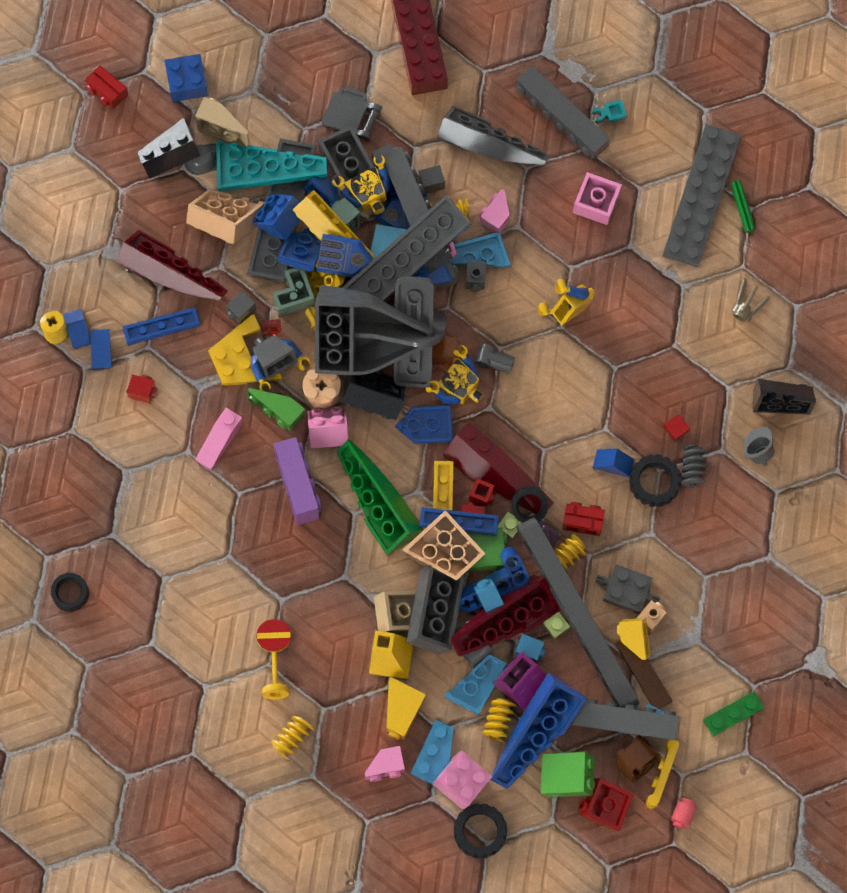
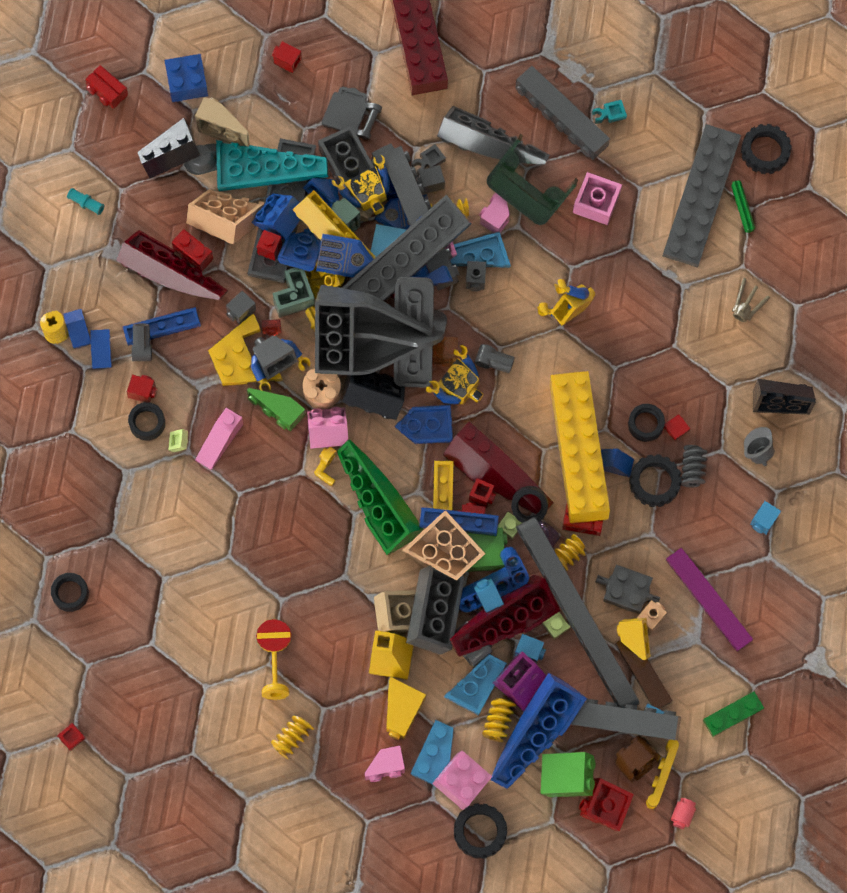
medium lavender brick [274,437,322,525] -> none
none -> red tile [57,723,86,751]
none -> teal pin [67,188,105,215]
none -> black tyre [128,402,165,441]
none -> dark grey piece [132,323,152,361]
none -> yellowish green plate [168,429,188,452]
none -> red brick [172,229,214,271]
none -> red brick [257,230,282,261]
none -> red brick [272,41,302,73]
none -> yellow plate [314,447,337,487]
none -> dark grey plate [411,144,446,174]
none -> clear green windscreen [487,134,578,225]
none -> yellow brick [550,371,610,523]
none -> black tyre [628,403,665,442]
none -> magenta tile [666,547,753,652]
none -> black tyre [741,124,792,174]
none -> dark azure brick [750,501,781,535]

